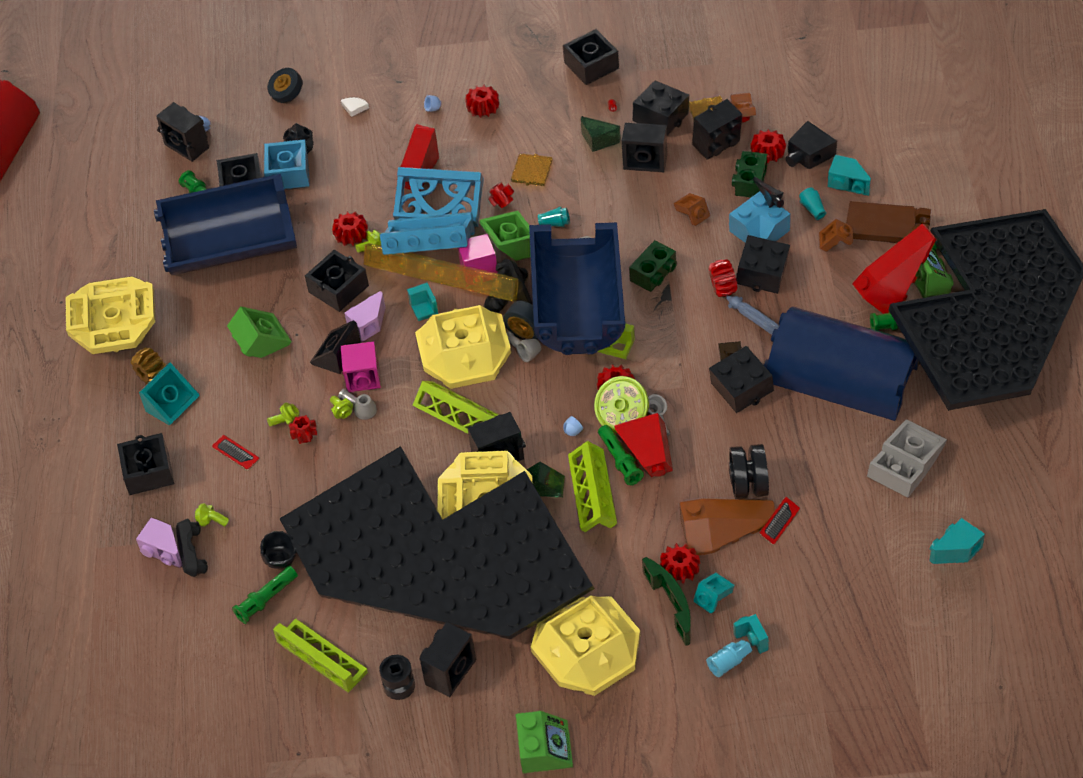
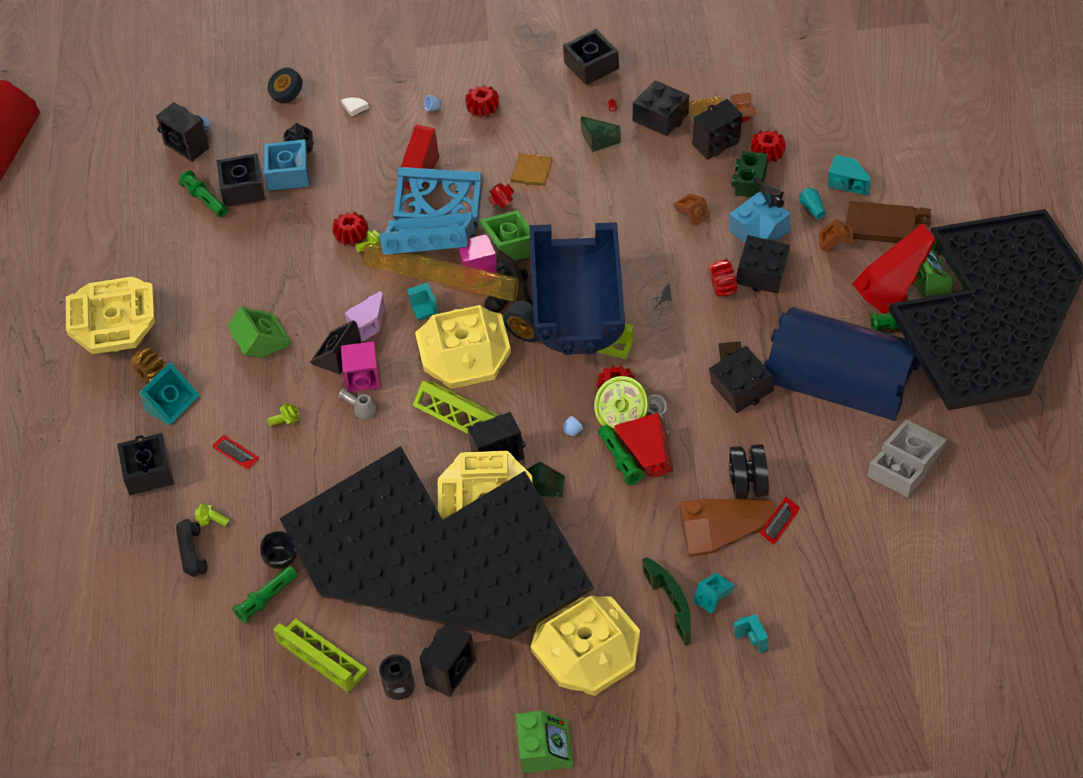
lavender slope [136,518,182,568] -> none
dark blue cylinder [154,174,297,276] -> none
red gear [289,415,318,444] -> none
black brick [304,249,369,312] -> none
lime plate [330,395,353,419] -> none
light grey bar [507,331,541,362] -> none
teal cone [538,206,570,227] -> none
lime fence [568,441,617,532] -> none
black brick [621,122,667,173] -> none
dark green brick [629,240,677,292] -> none
red gear [659,543,700,585] -> none
medium azure hinge [706,640,752,677] -> none
sand blue wheel [726,296,780,335] -> none
black torso [785,121,837,169] -> none
teal slope [929,518,985,564] -> none

